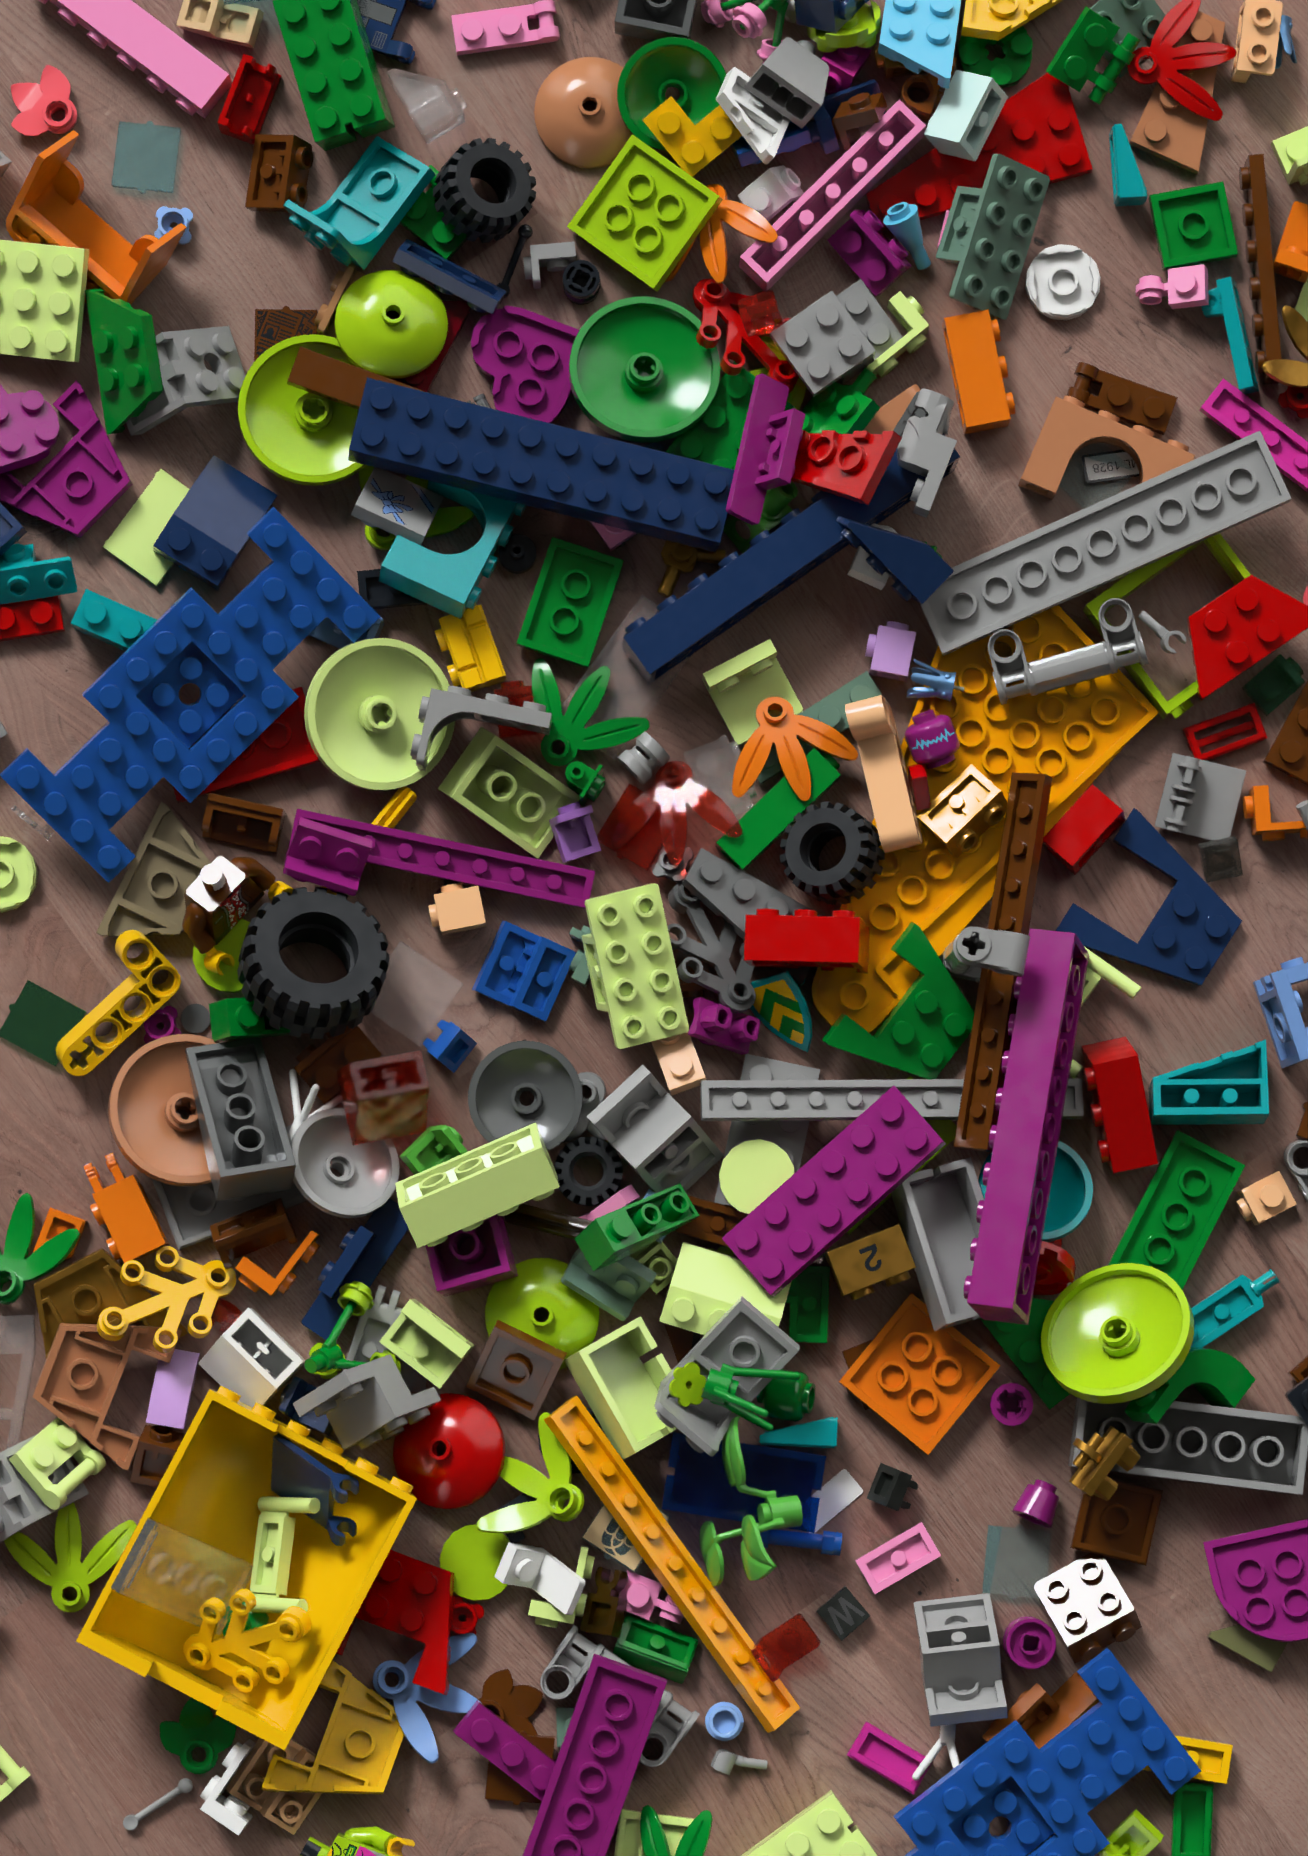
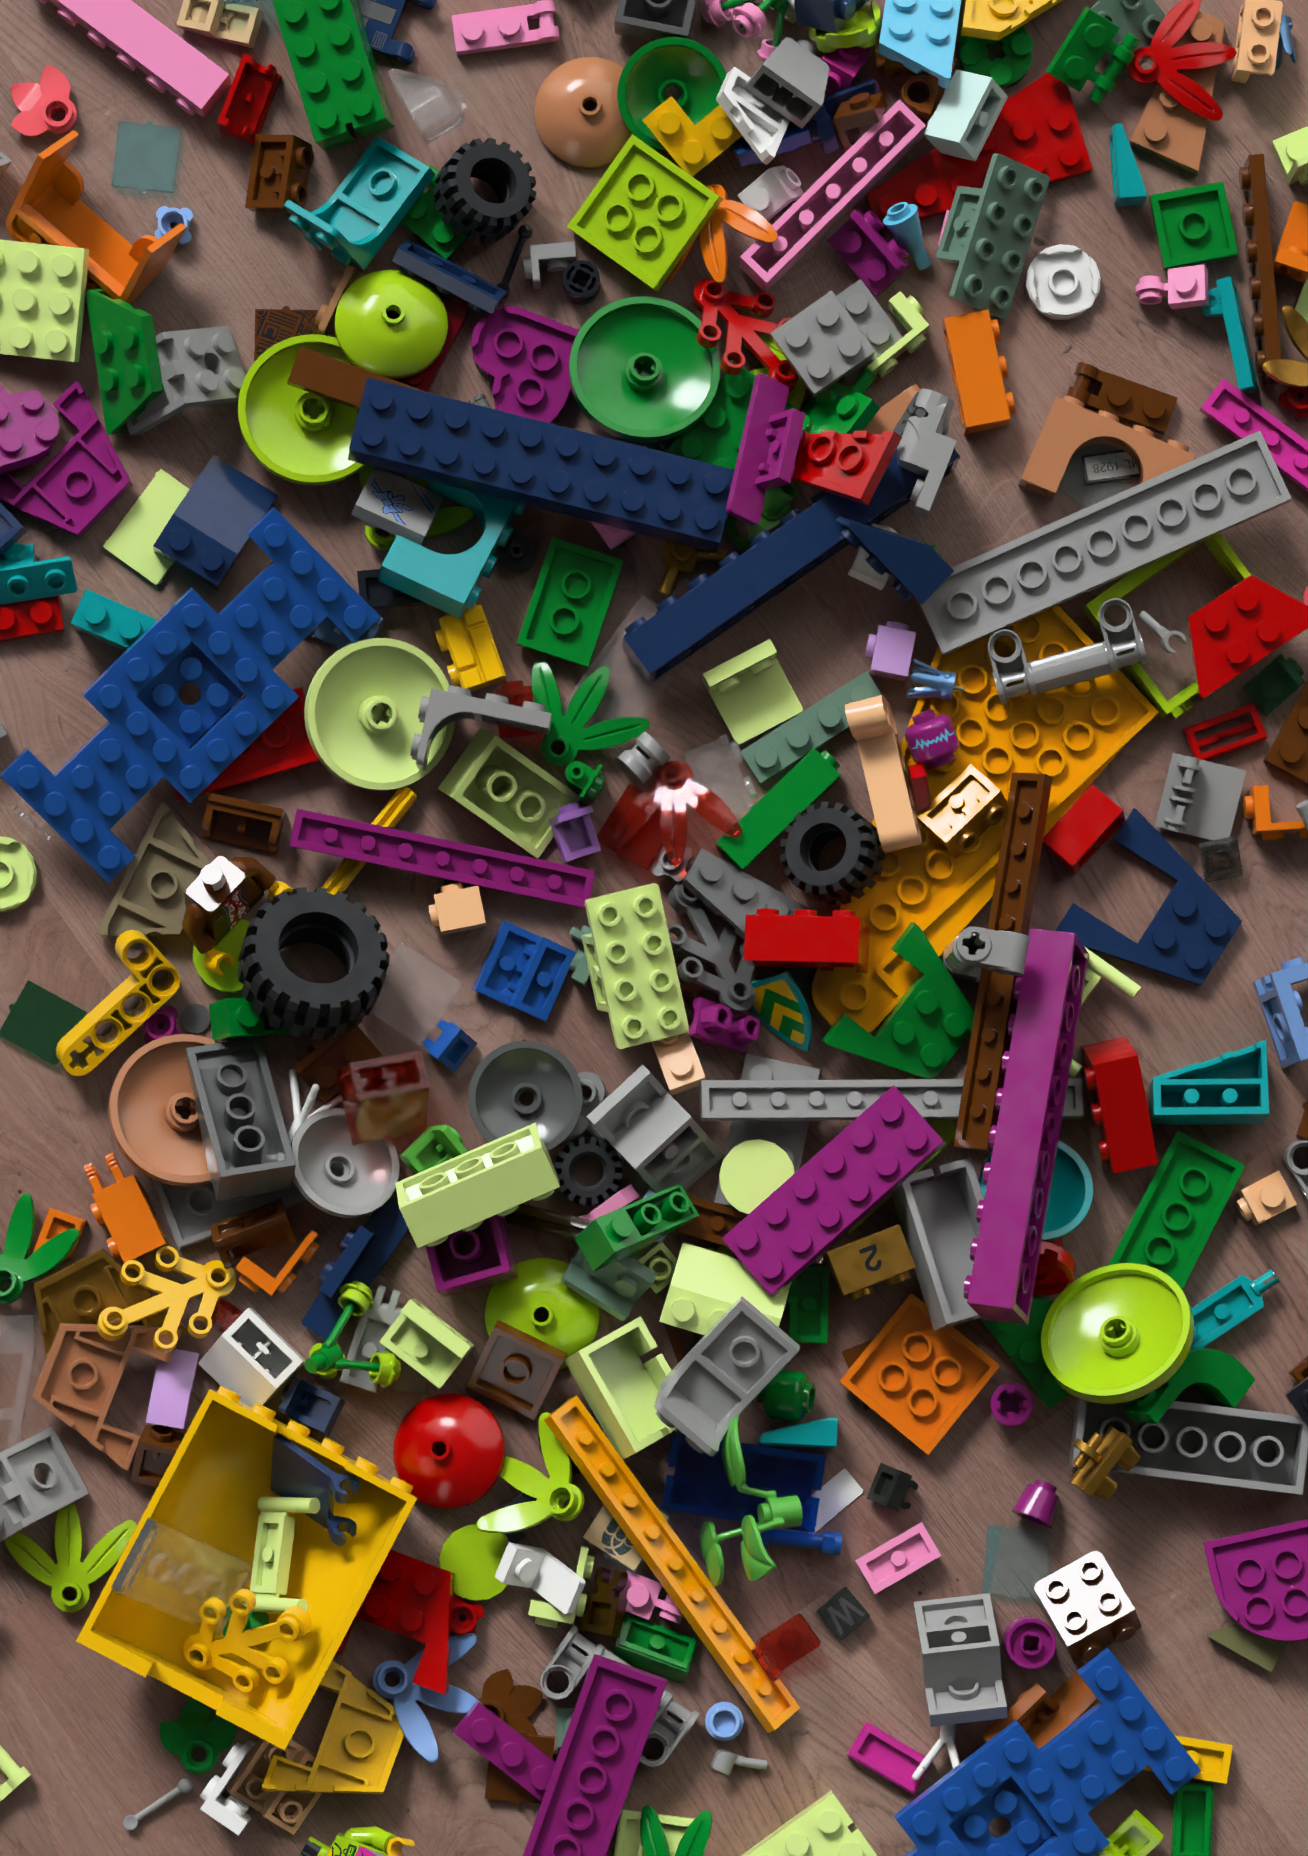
yellowish green plate [8,1417,106,1510] -> none
magenta bracket [283,817,373,896] -> none
light grey bracket [292,1354,441,1450] -> none
lime plant [669,1362,706,1407] -> none
green plant [701,1363,801,1431] -> none
orange plant [732,697,858,801] -> none
clear red bracket [738,290,784,337] -> none
reddish brown plate [1070,1478,1163,1566] -> none

